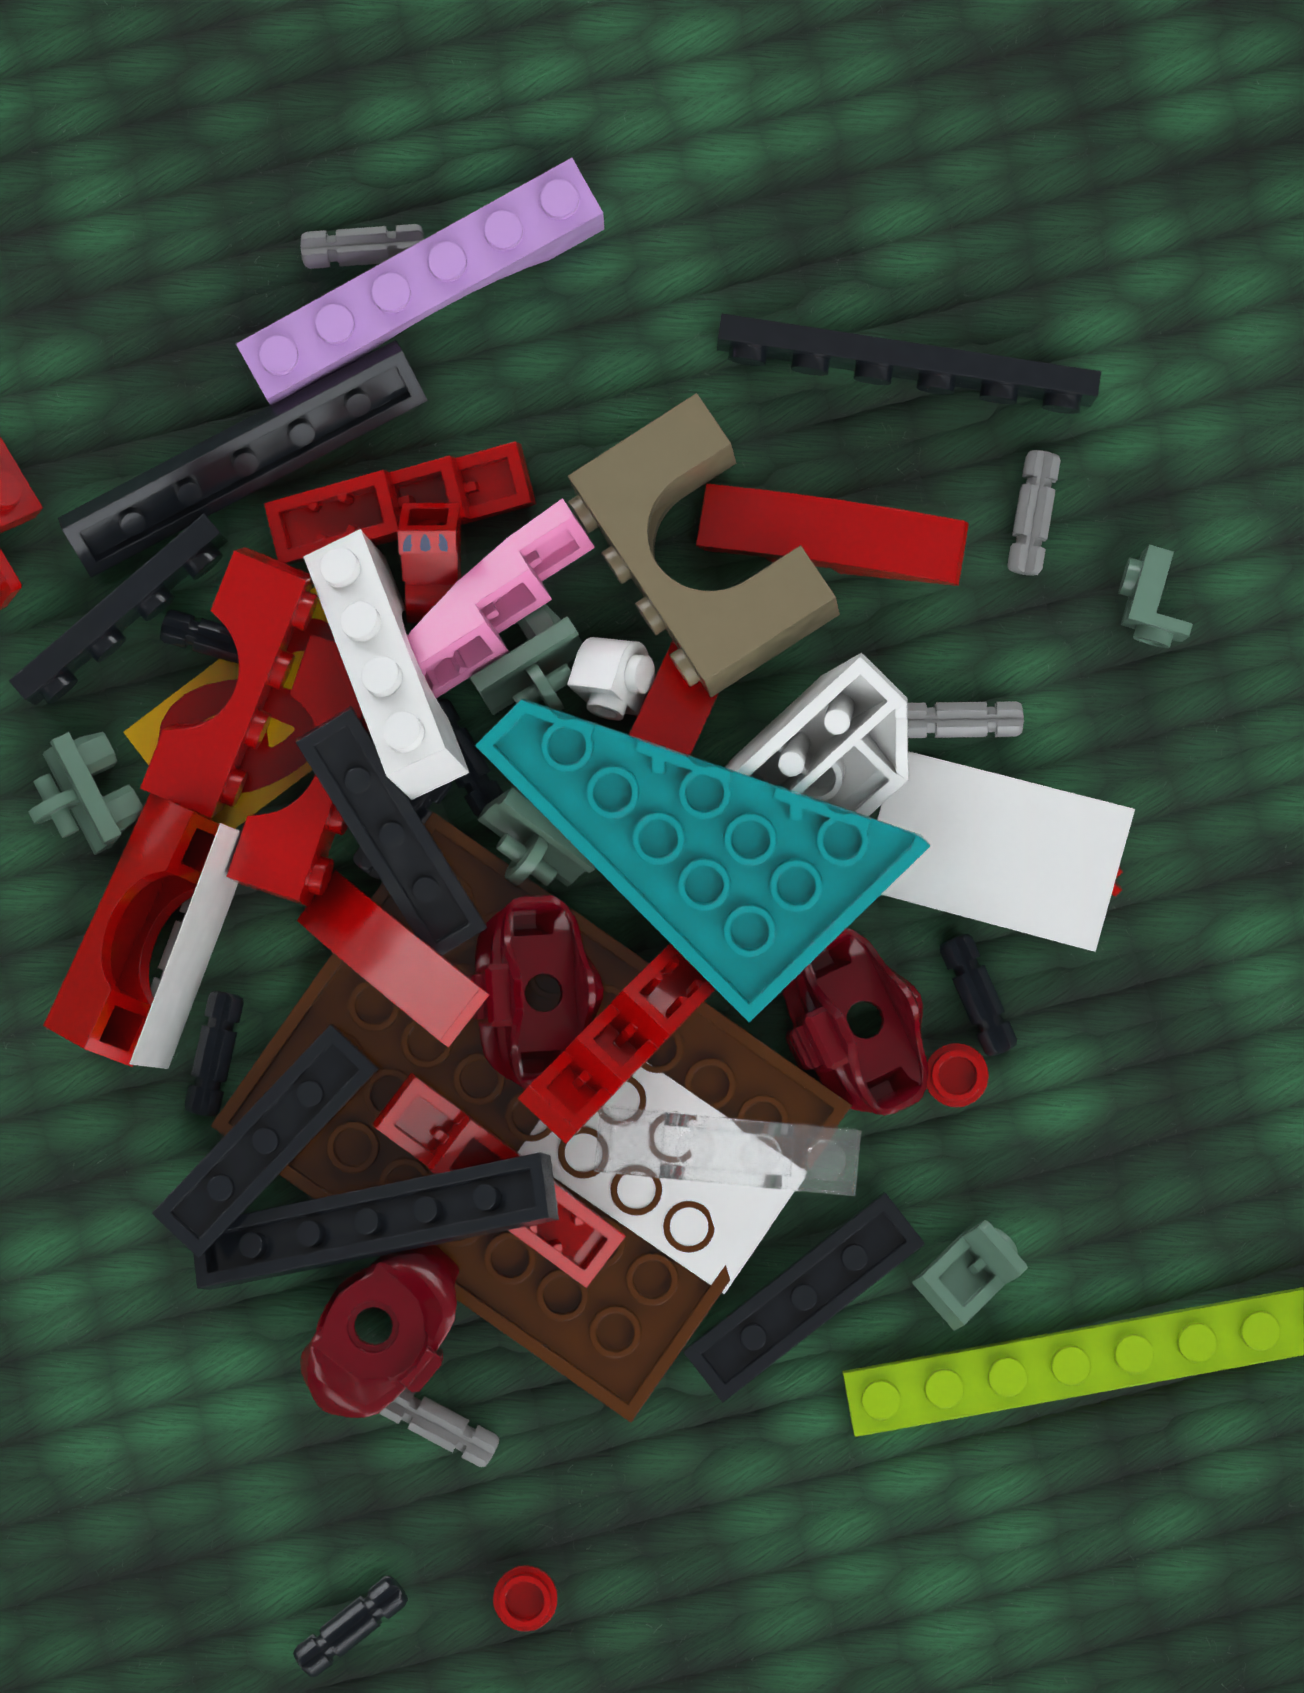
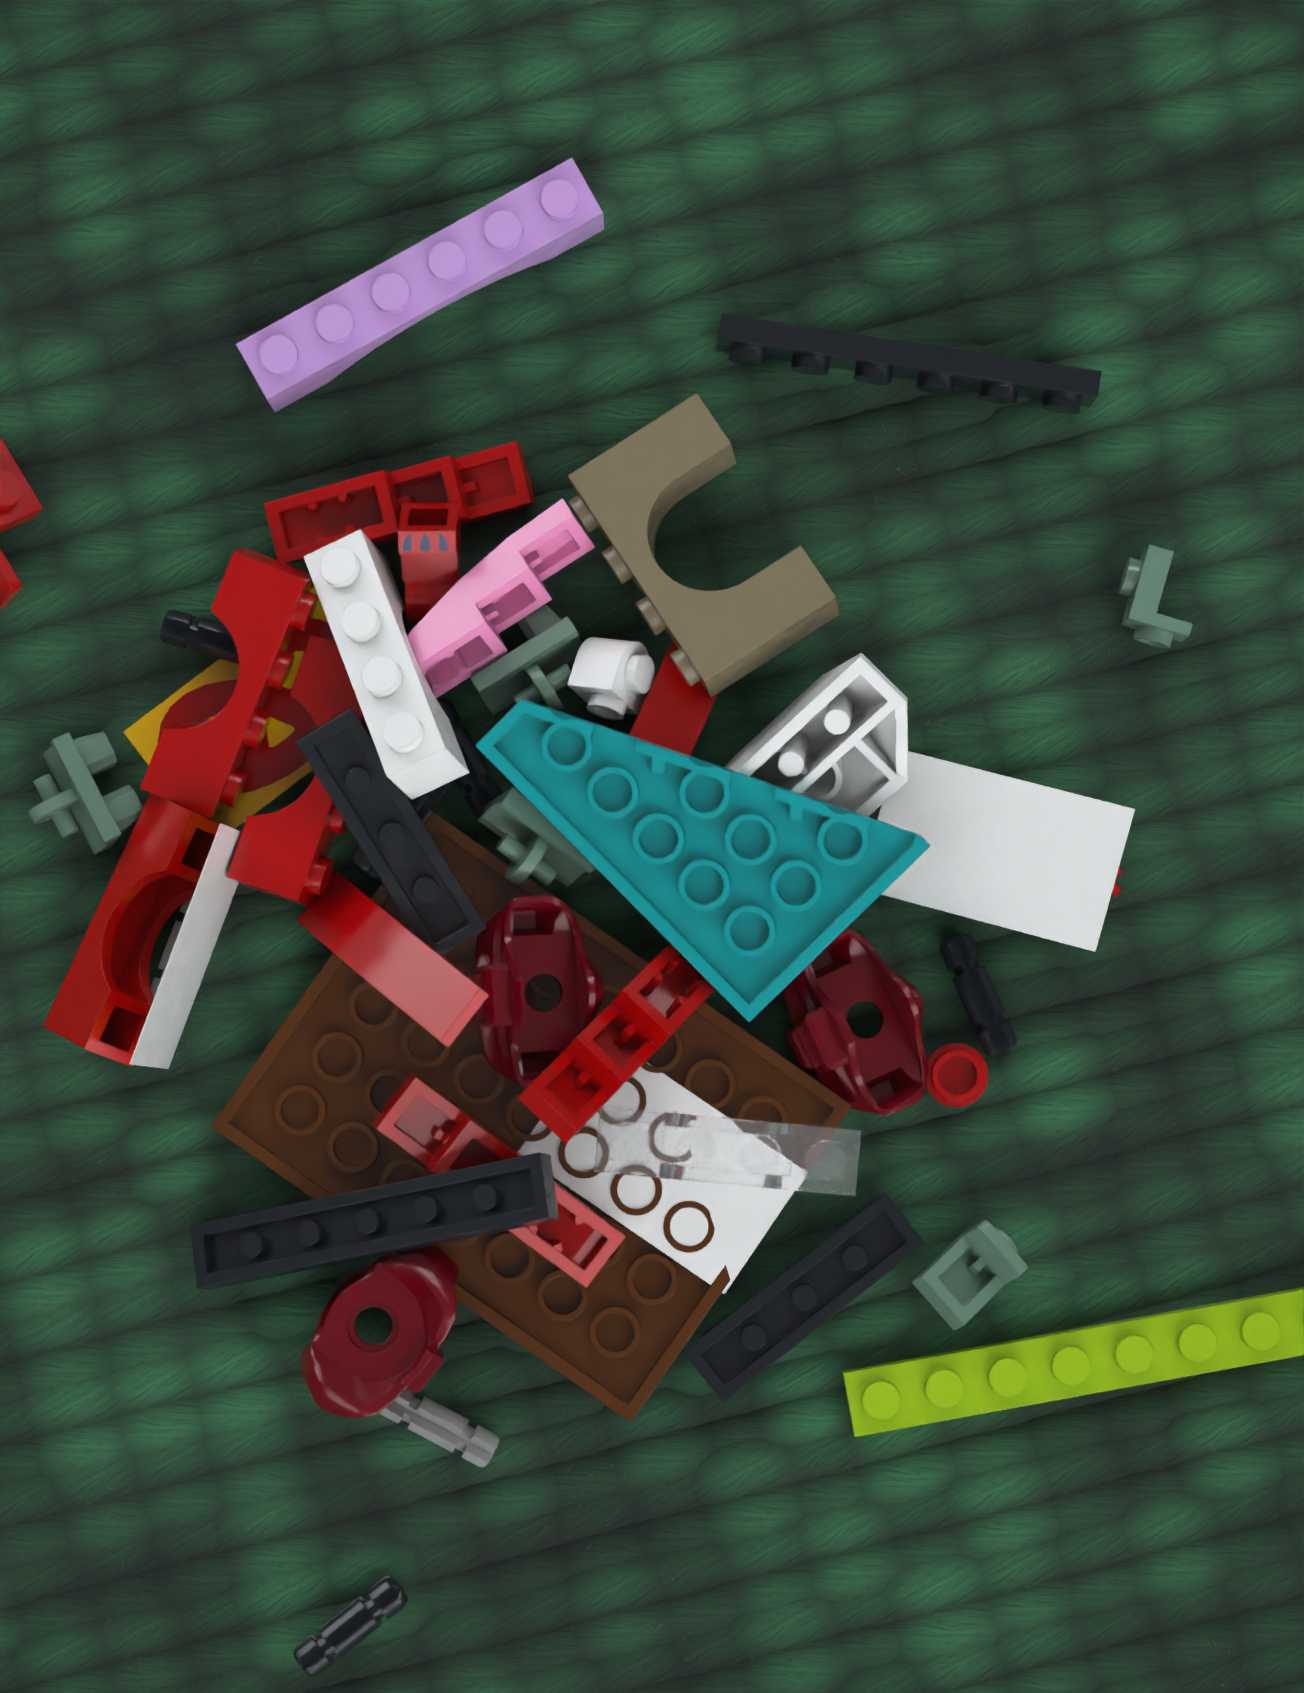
black plate [9,514,228,705] -> none
black plate [58,340,428,578] -> none
black plate [152,1024,380,1258] -> none
black axle [184,991,244,1117] -> none
light grey axle [300,224,424,269] -> none
red plate [493,1565,558,1632] -> none
red slope [696,484,969,586] -> none
light grey axle [908,701,1024,738] -> none
light grey axle [1007,450,1061,576] -> none

